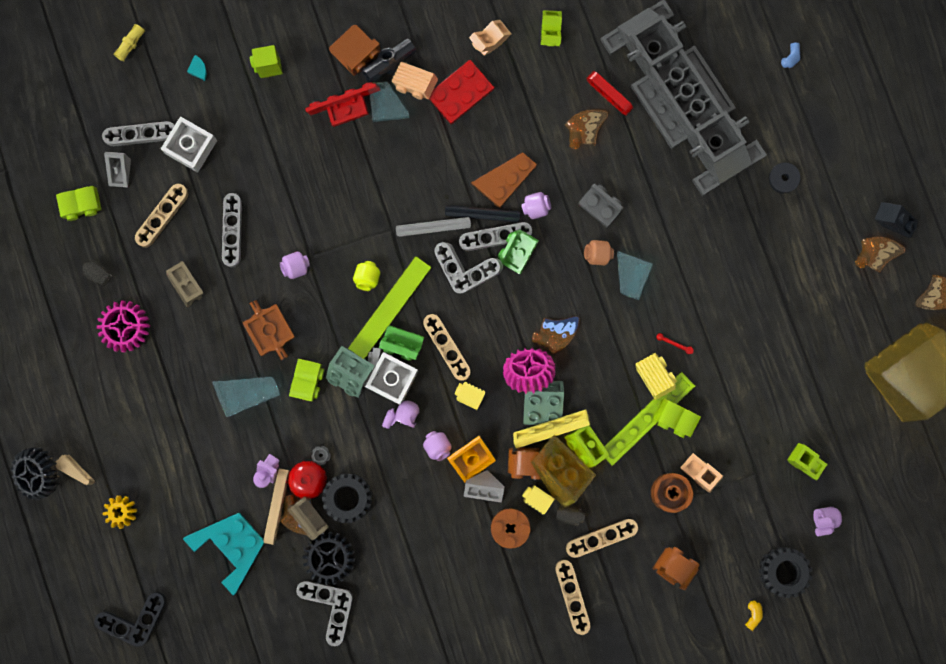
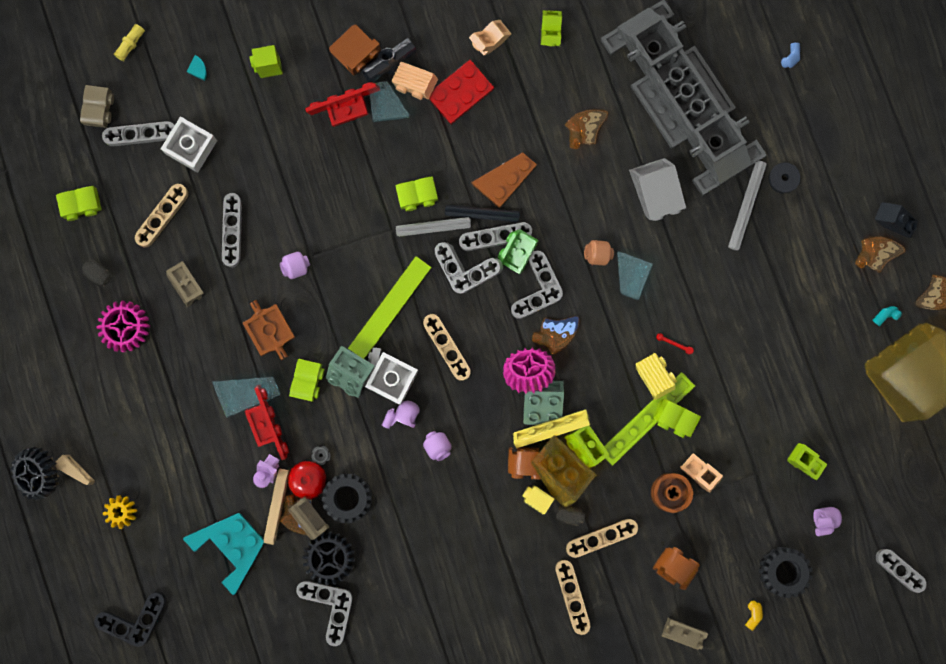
light grey slope [104,152,131,187] -> none
neon yellow head [353,261,380,291] -> none
bright green bracket [379,325,424,360] -> none
light orange slope [447,436,496,483] -> none
light yellow brick [455,382,485,410] -> none
light grey slope [464,470,504,503] -> none
dark orange brick [491,508,530,549] -> none
lavender head [522,192,551,219] -> none
dark grey bracket [578,184,623,228] -> none
red beam [586,71,633,115] -> none
none -> dark tan brick [80,85,114,128]
none -> red bracket [245,385,289,460]
none -> lime brick [395,177,438,211]
none -> light grey beam [511,251,563,319]
none -> light grey slope [629,158,686,221]
none -> dark tan hinge [662,618,708,650]
none -> light grey axle [728,161,766,250]
none -> teal arm [872,306,902,327]
none -> light grey beam [876,549,926,593]

